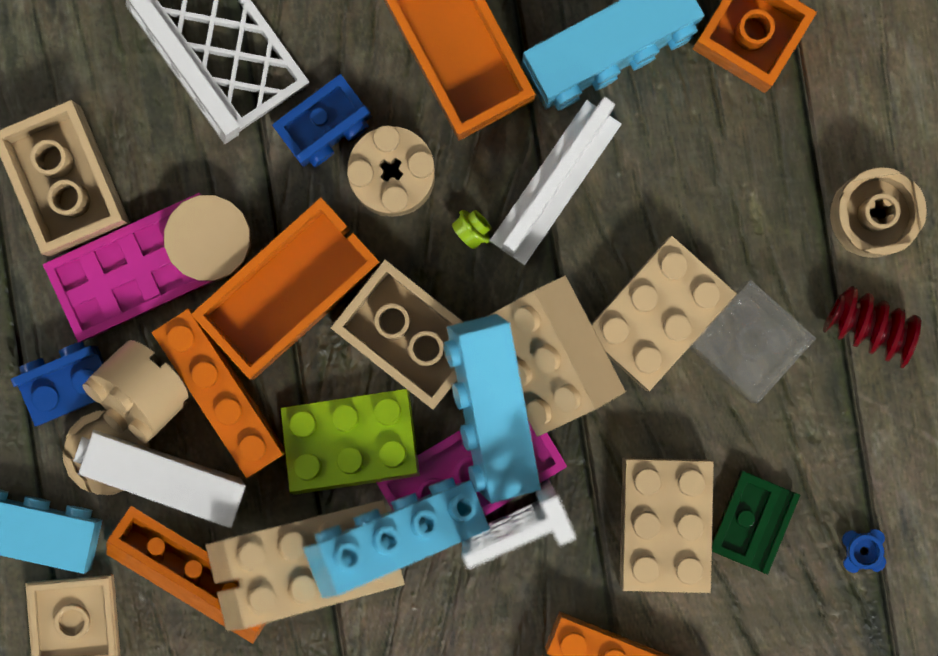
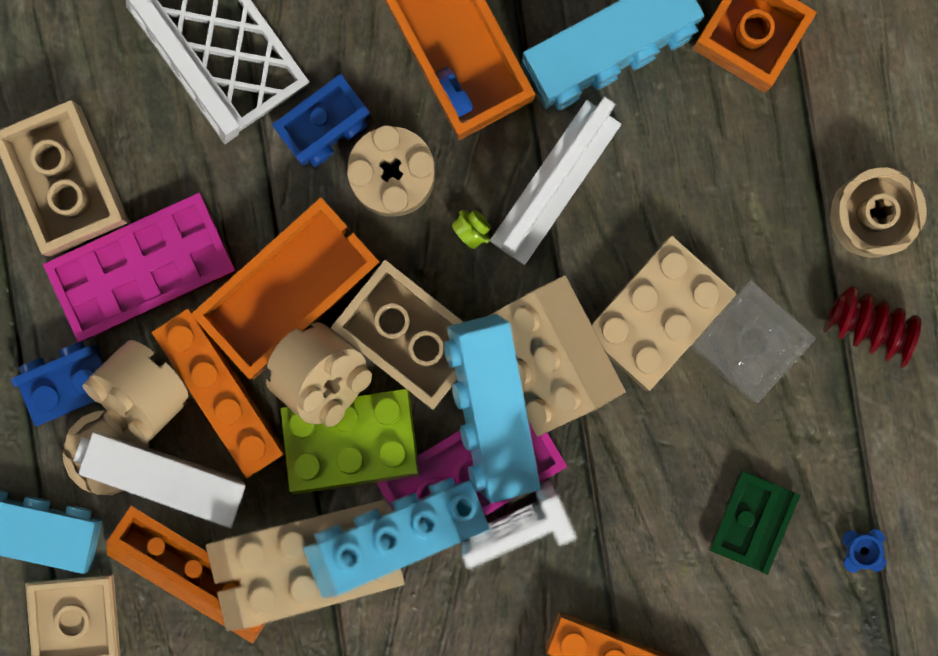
tan tile [164,195,251,281] -> none
tan brick [620,457,714,593] -> none
none -> tan brick [266,322,372,427]
none -> blue tile [435,66,473,117]

